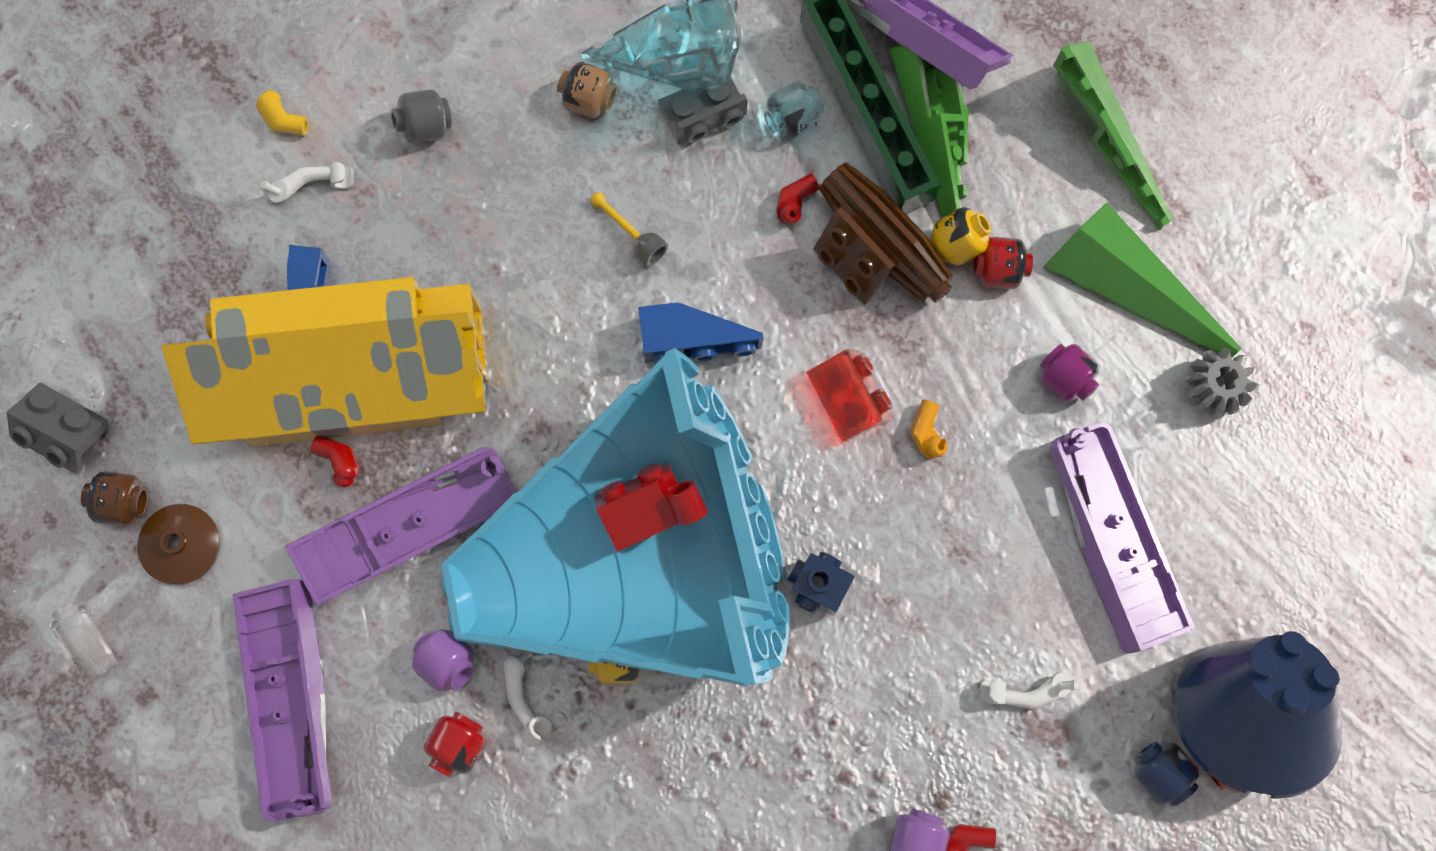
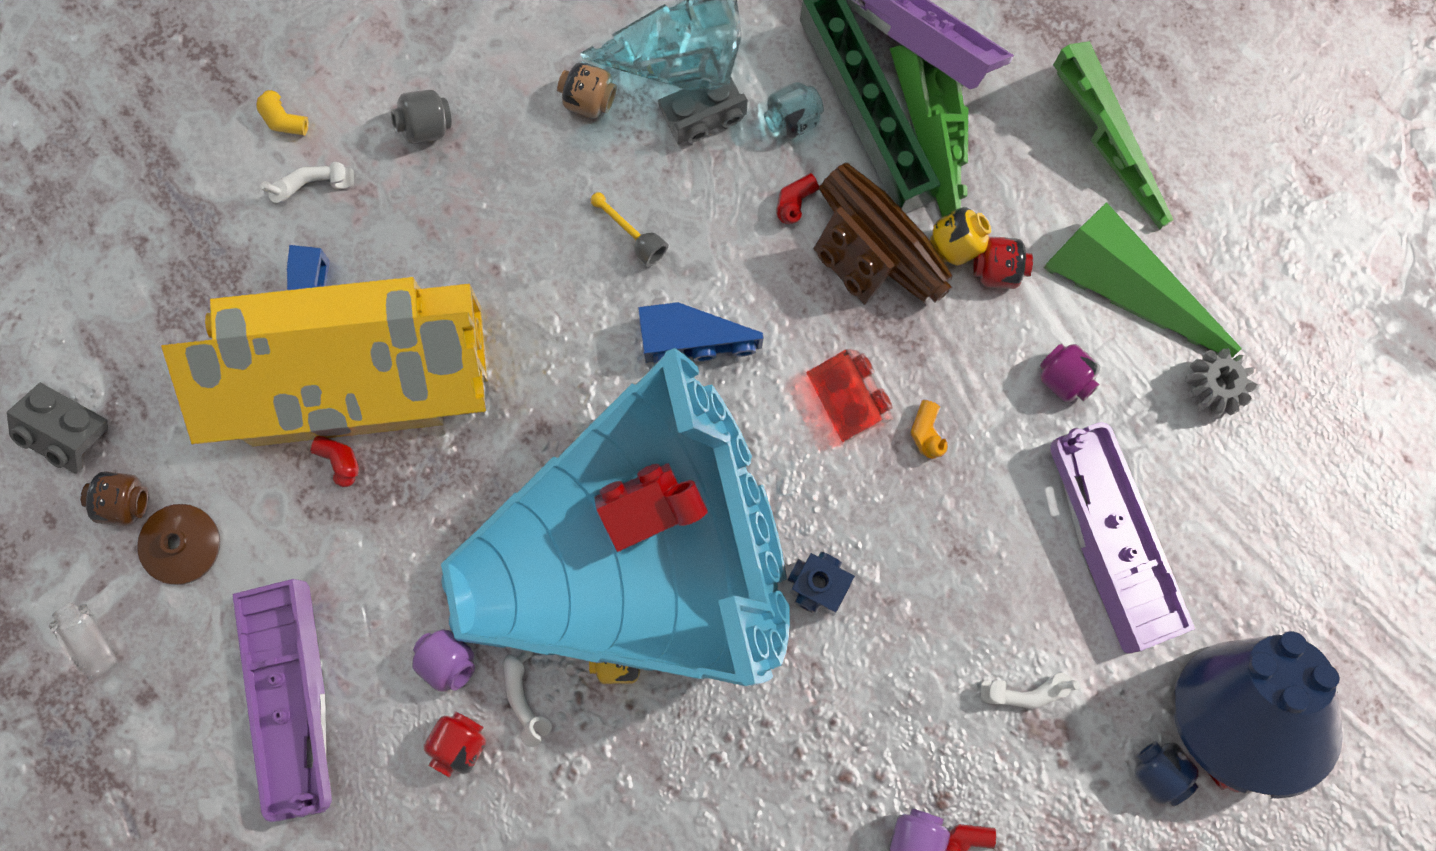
medium lavender piece [285,446,517,606] -> none

